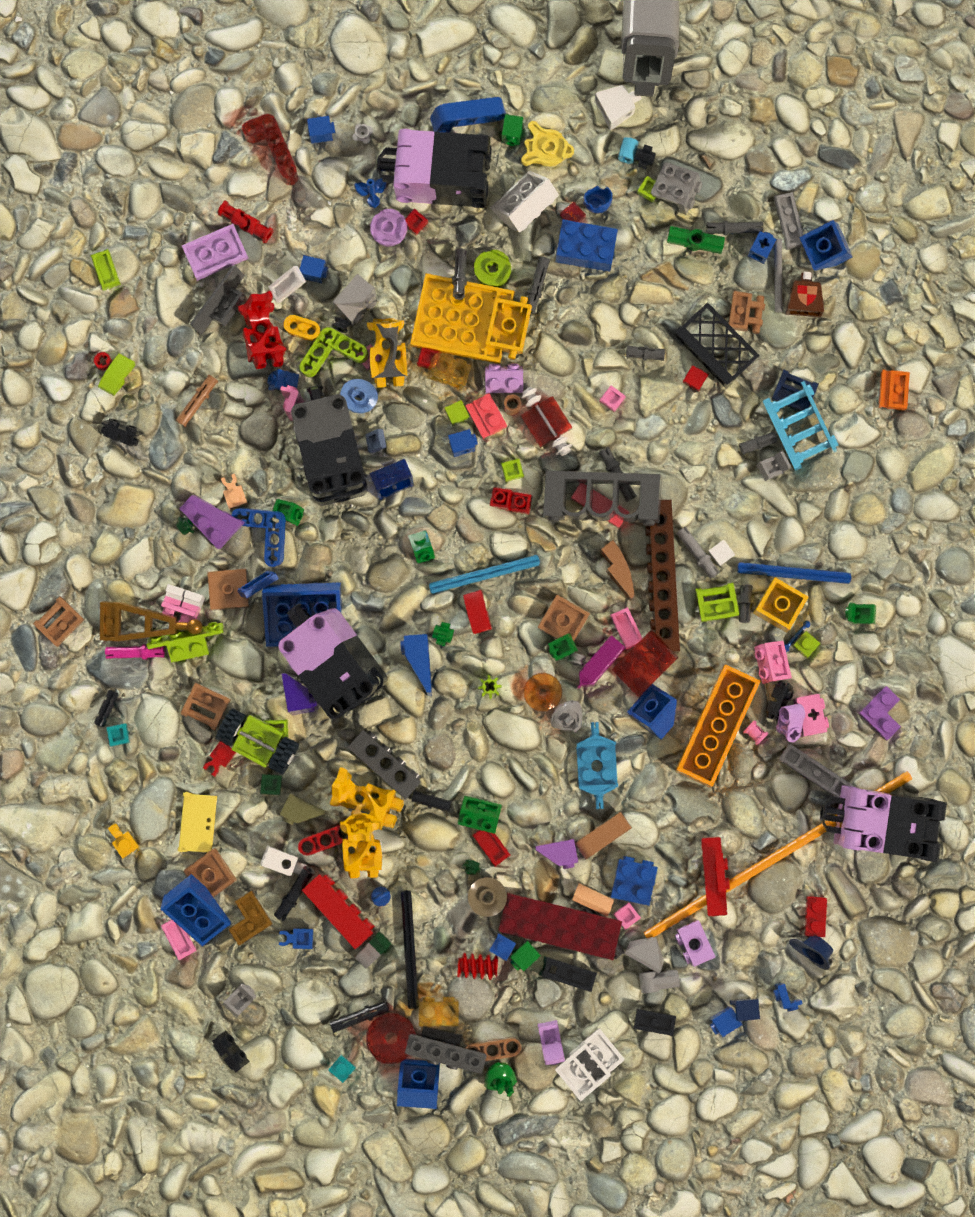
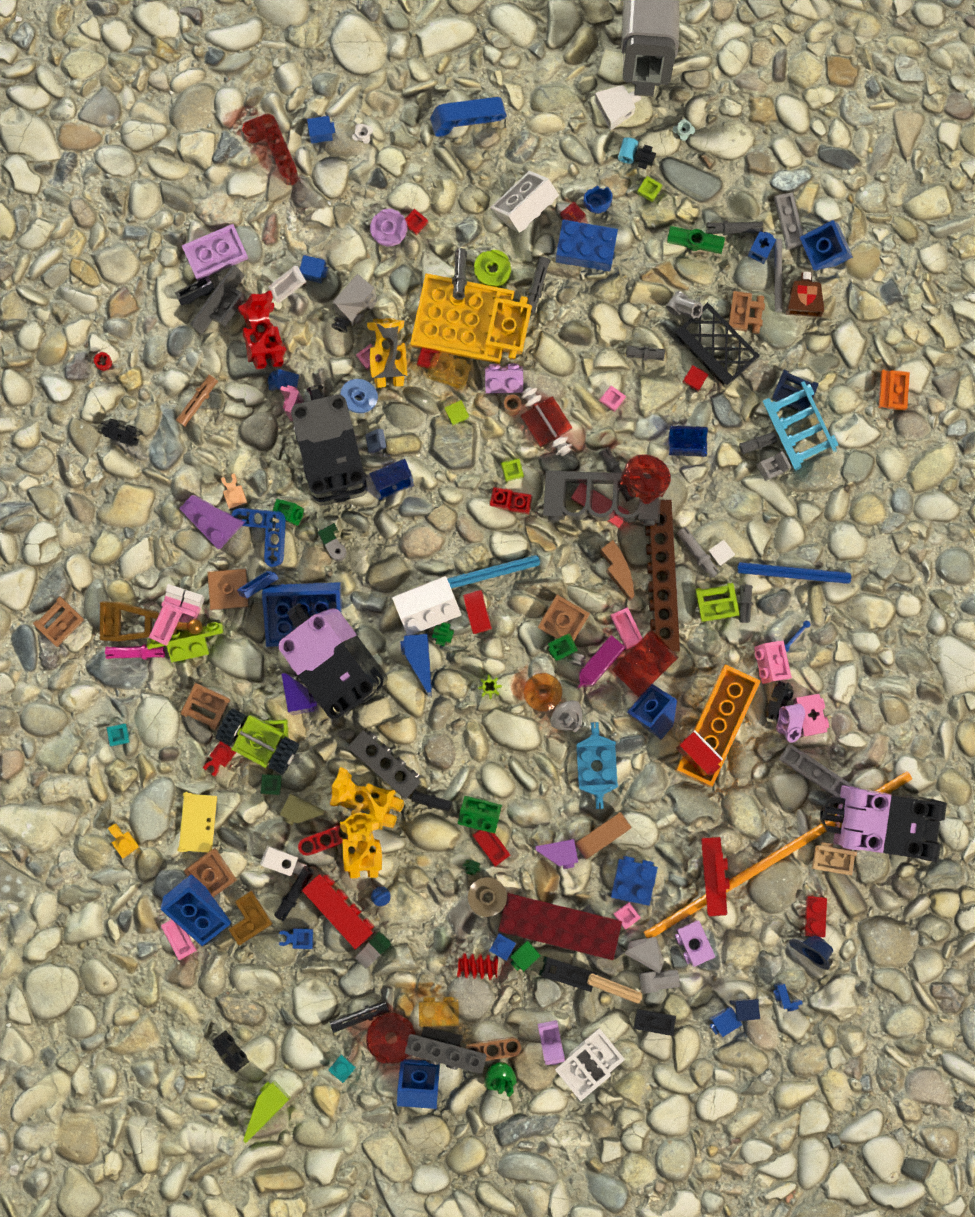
lime tile [91,249,121,291] -> none
black axle [94,690,118,727] -> none
lime slope [98,354,135,396] -> none
dark green plate [176,517,194,535] -> none
red piece [218,200,273,243] -> none
light grey bracket [223,983,256,1018] -> none
yellow plate [284,315,321,341] -> none
lime beam [300,327,369,377] -> none
blue plant [354,179,386,208] -> none
black piece [377,129,492,208] -> none
black axle [401,890,419,1009] -> none
green bracket [408,530,435,563] -> none
blue brick [448,429,478,457] -> none
coral plate [465,393,507,439] -> none
green brick [502,114,523,146] -> none
light yellow tile [521,121,574,167] -> none
light nougat tile [572,883,614,917] -> none
light grey bracket [651,163,702,215] -> none
bright pink bush [743,720,769,745] -> none
yellow brick [753,577,808,632] -> none
lime plate [792,631,821,658] -> none
green bracket [845,602,876,624] -> none
medium lavender plate [858,686,901,741] -> none
none -> bright pink tile [149,602,184,646]
none -> black plate [175,276,215,306]
none -> lime slope [243,1080,291,1143]
none -> leg [318,523,347,562]
none -> white slope [392,576,461,635]
none -> tan axle [587,974,642,1004]
none -> clear red plate [620,454,671,504]
none -> light grey piece [666,291,703,319]
none -> clear blue bracket [668,425,708,457]
none -> light aqua plate [673,119,695,141]
none -> red piece [676,731,723,776]
none -> tan bracket [812,842,857,876]

